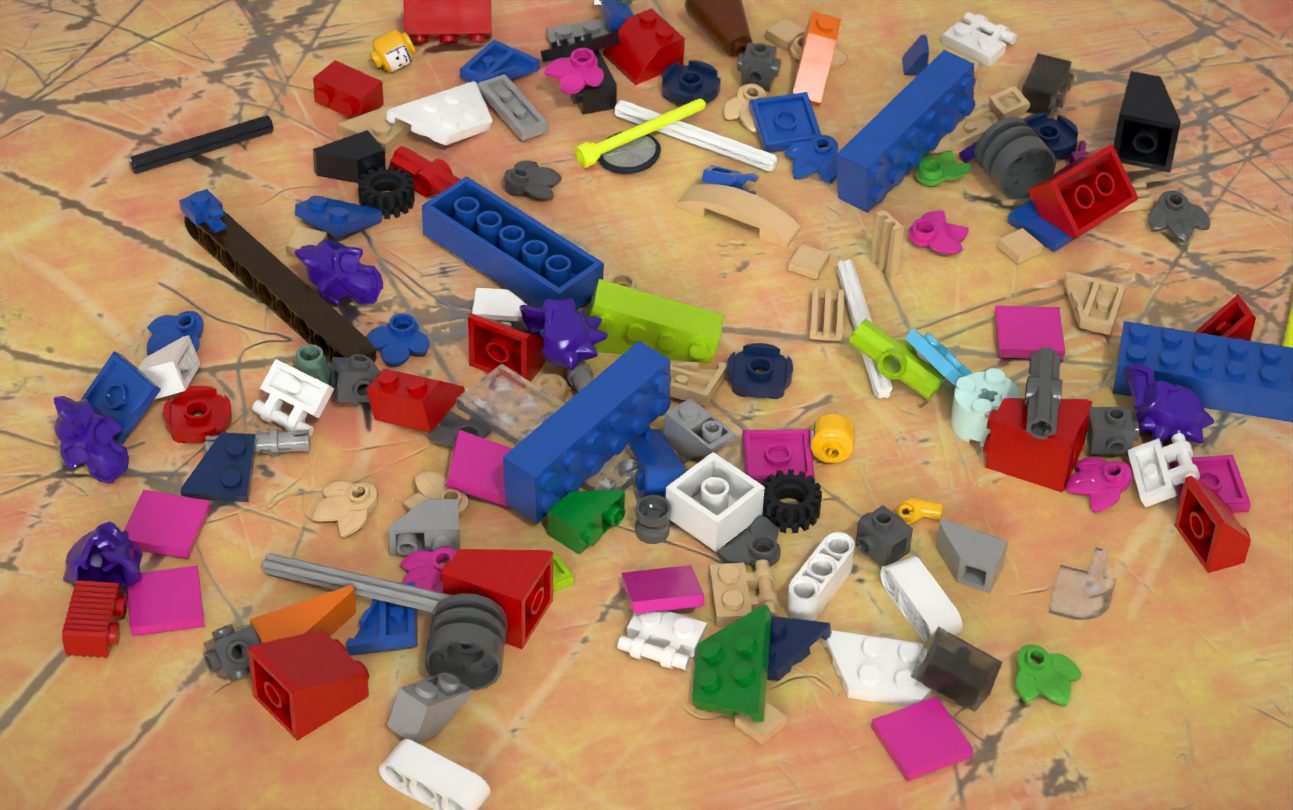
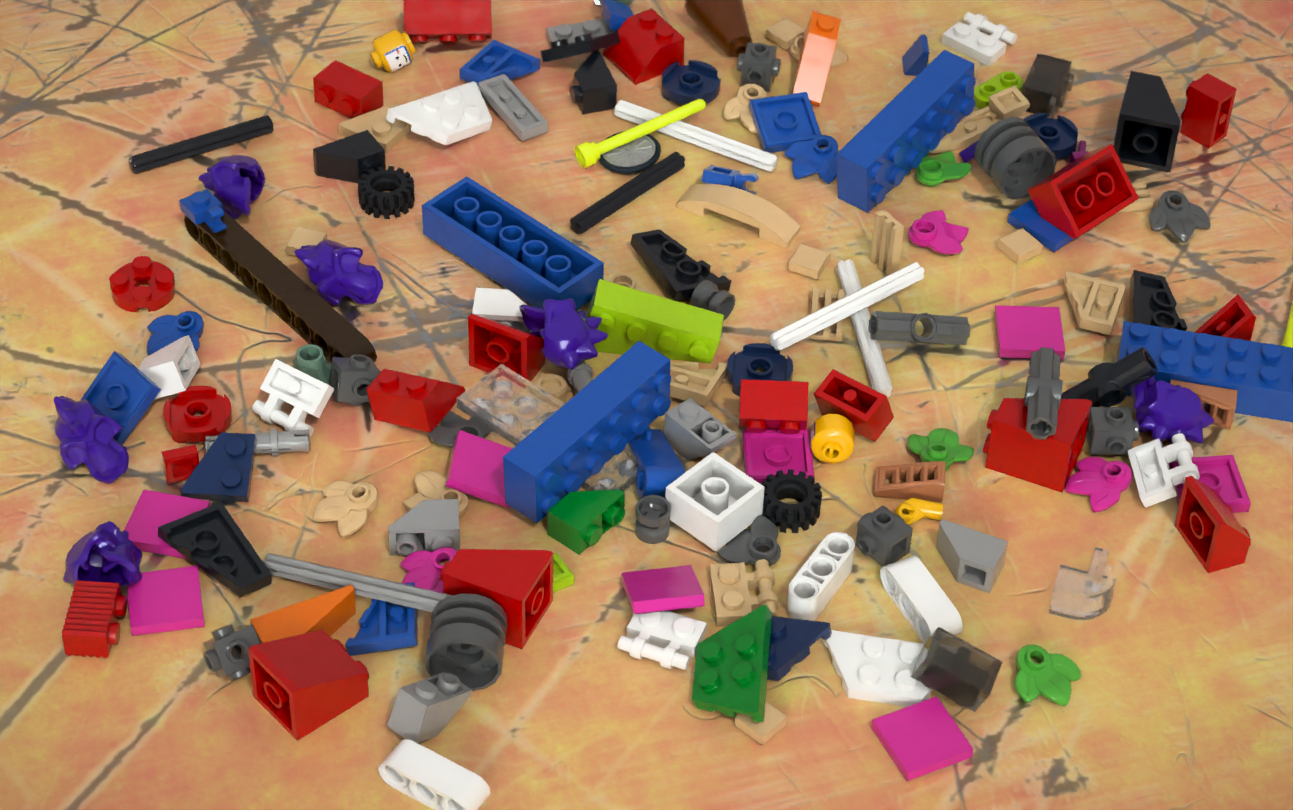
blue wing [295,196,382,238] -> none
blue plate [366,313,429,366] -> none
red piece [390,146,461,198] -> none
dark grey plate [503,160,562,199] -> none
dark pink plate [544,48,604,94] -> none
lime piece [849,318,945,400] -> none
medium azure plate [905,328,972,386] -> none
light aqua brick [951,368,1022,447] -> none
none -> red plate [109,256,175,313]
none -> black wing [158,502,272,597]
none -> red tile [162,444,199,484]
none -> dark purple head [198,155,265,219]
none -> black axle [570,152,685,234]
none -> black wing [630,229,731,301]
none -> dark grey wheel [690,280,735,321]
none -> red slope [739,379,809,434]
none -> white axle [770,262,925,351]
none -> red brick [814,369,894,442]
none -> dark grey piece [868,311,970,345]
none -> nougat slope [874,461,946,502]
none -> bright green plate [907,428,974,471]
none -> lime plate [974,71,1024,109]
none -> black piece [1061,347,1158,407]
none -> black wing [1130,270,1188,331]
none -> nougat slope [1170,380,1238,429]
none -> red brick [1180,73,1237,149]

